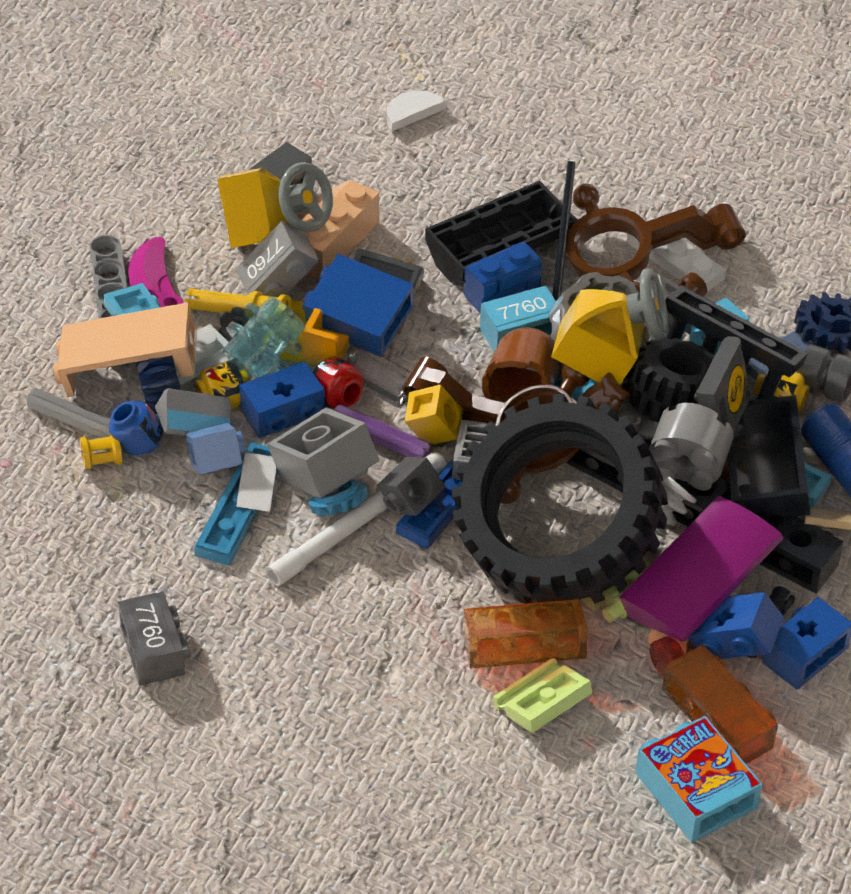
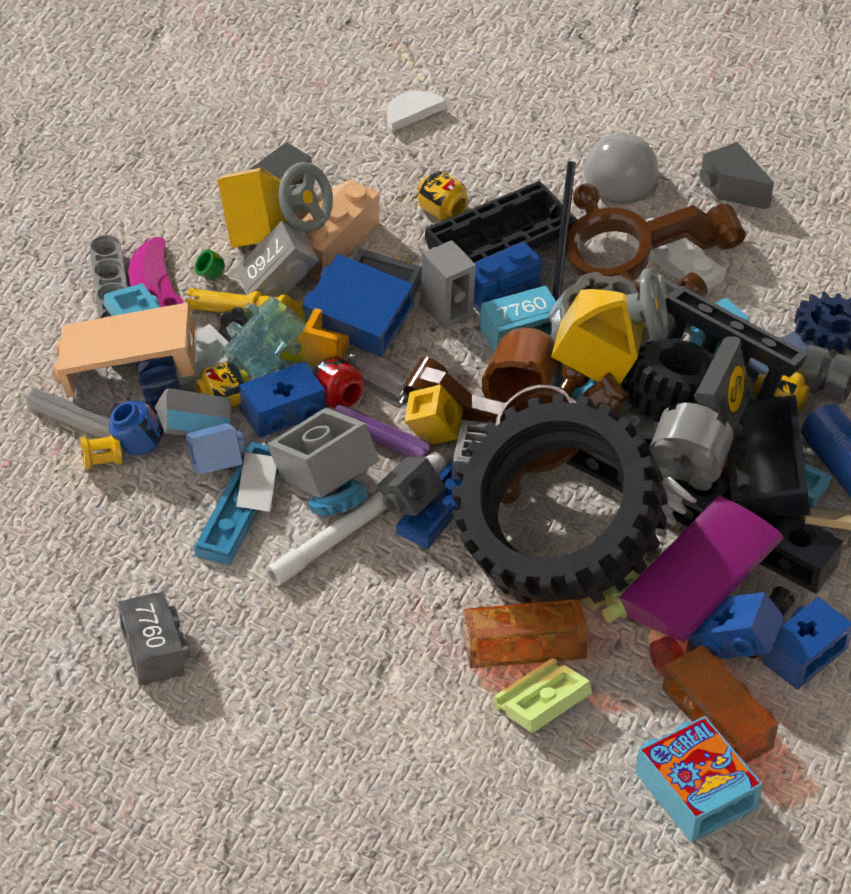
none -> green hinge [195,249,225,280]
none -> yellow head [418,171,469,221]
none -> light grey brick [421,240,476,329]
none -> light grey piece [584,133,659,203]
none -> dark grey slope [700,142,774,209]

